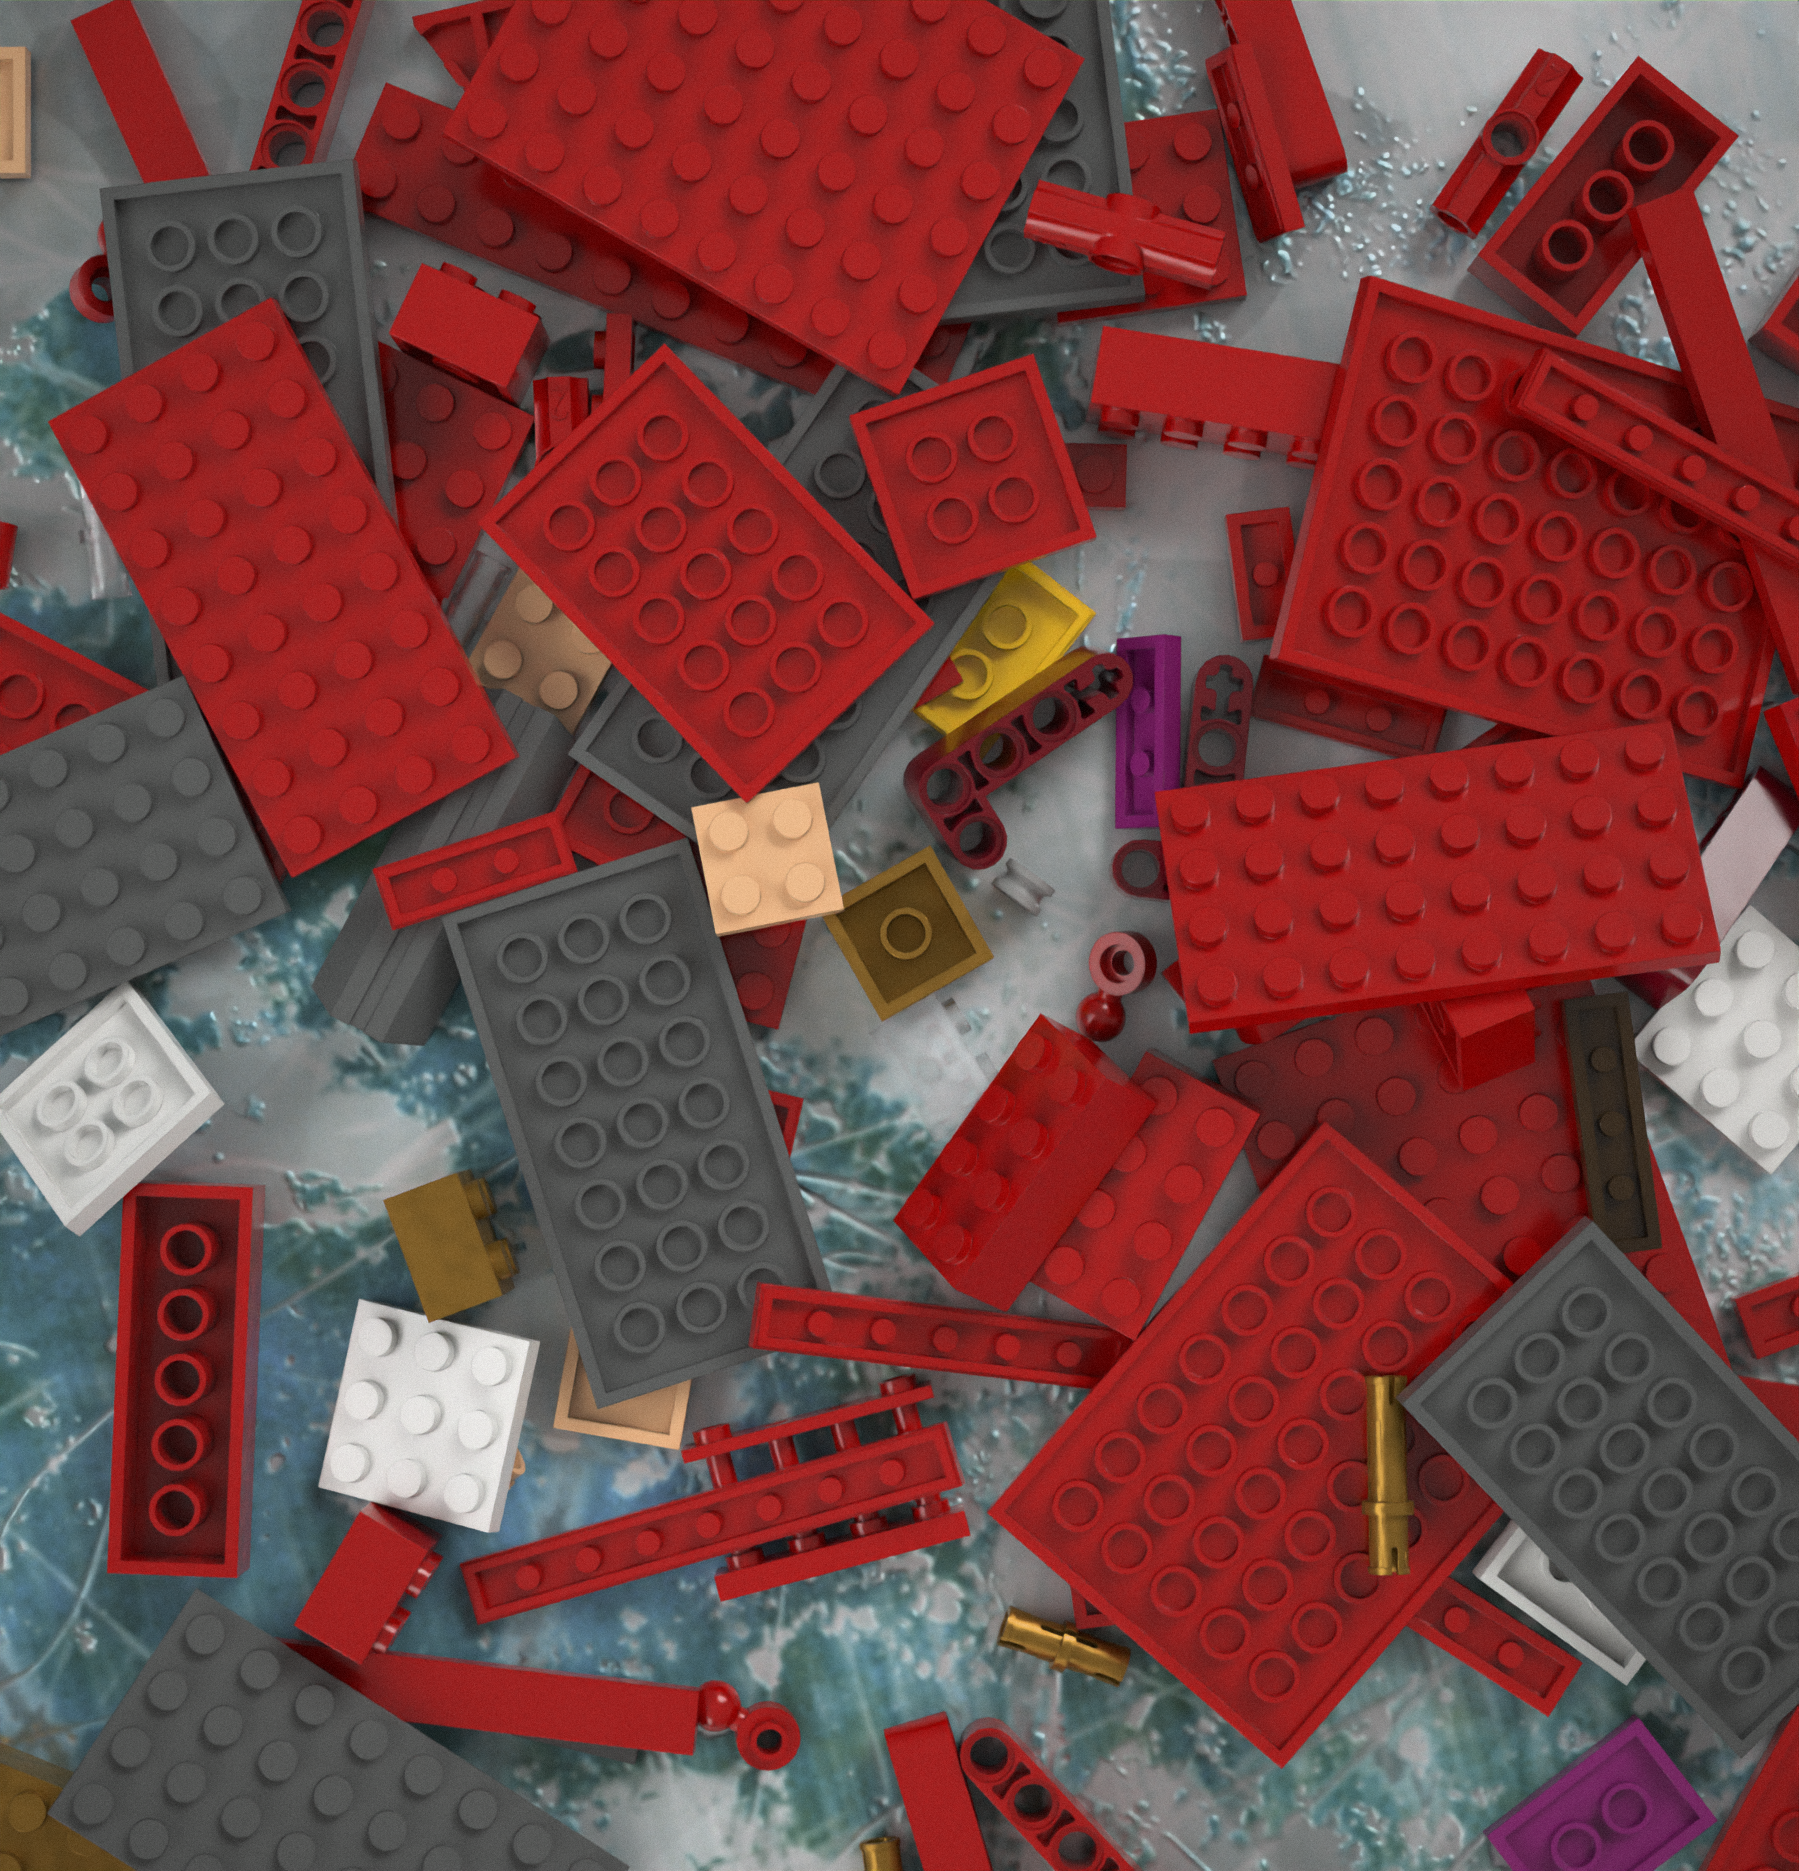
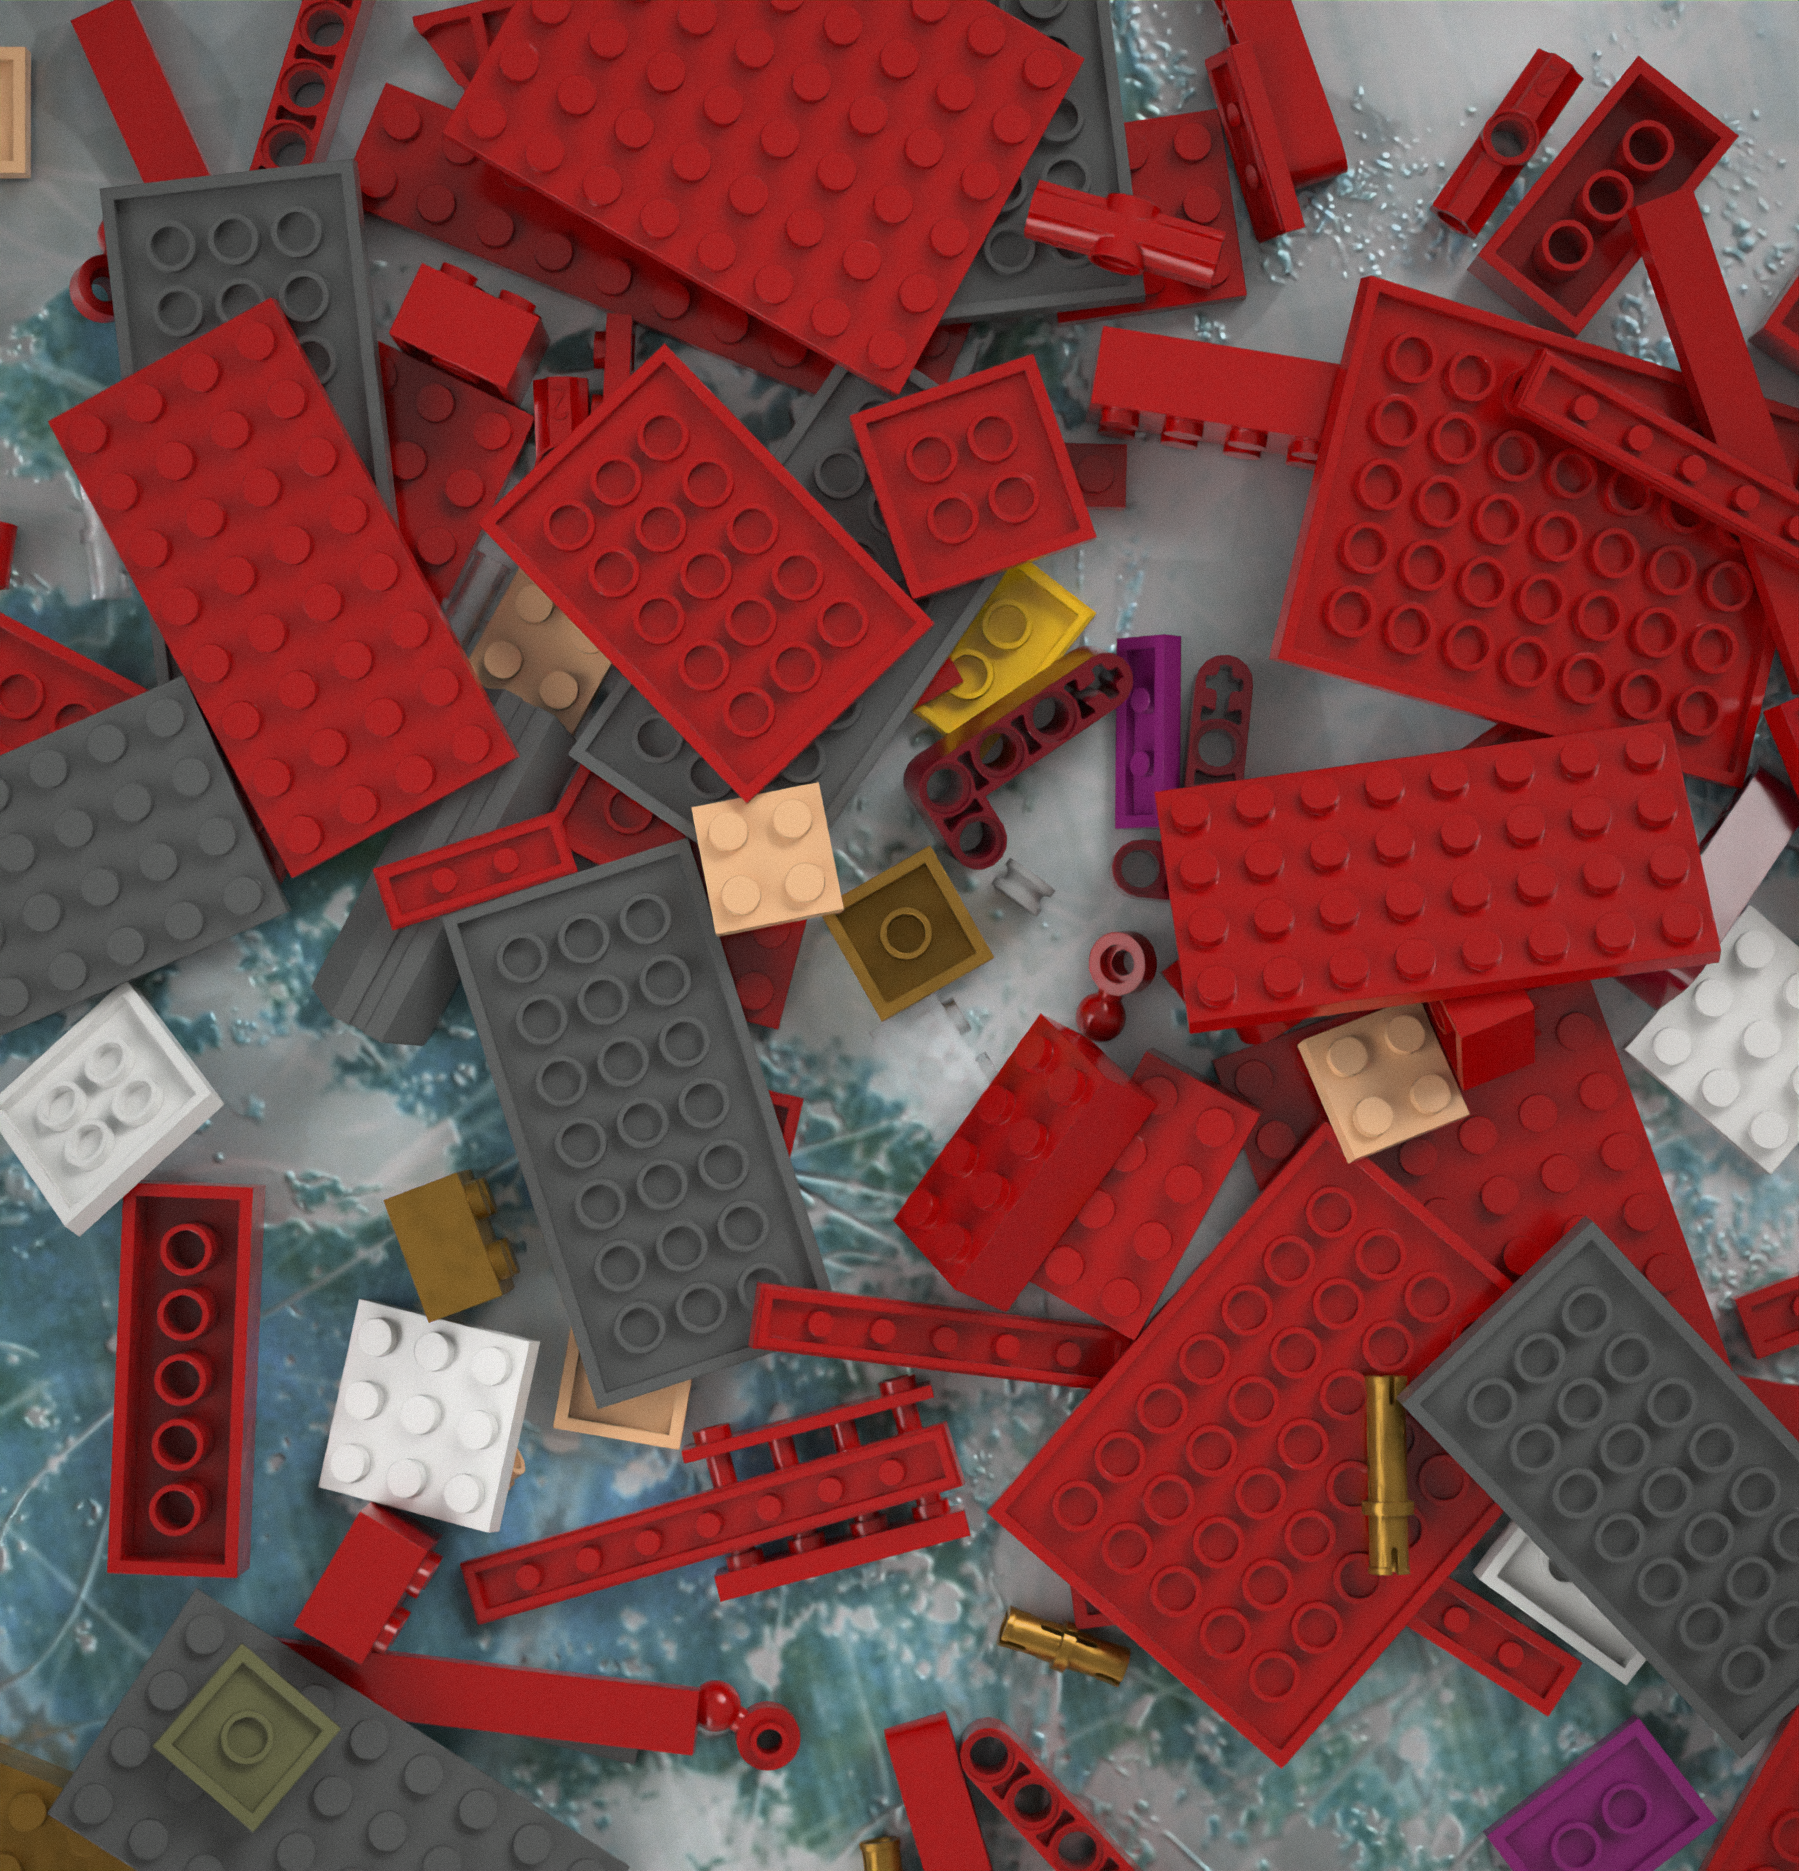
red plate [1224,506,1295,643] -> none
red tile [1250,654,1448,759] -> none
dark brown plate [1560,991,1662,1253] -> none
none -> olive plate [153,1642,341,1832]
none -> light nougat plate [1297,1003,1470,1164]

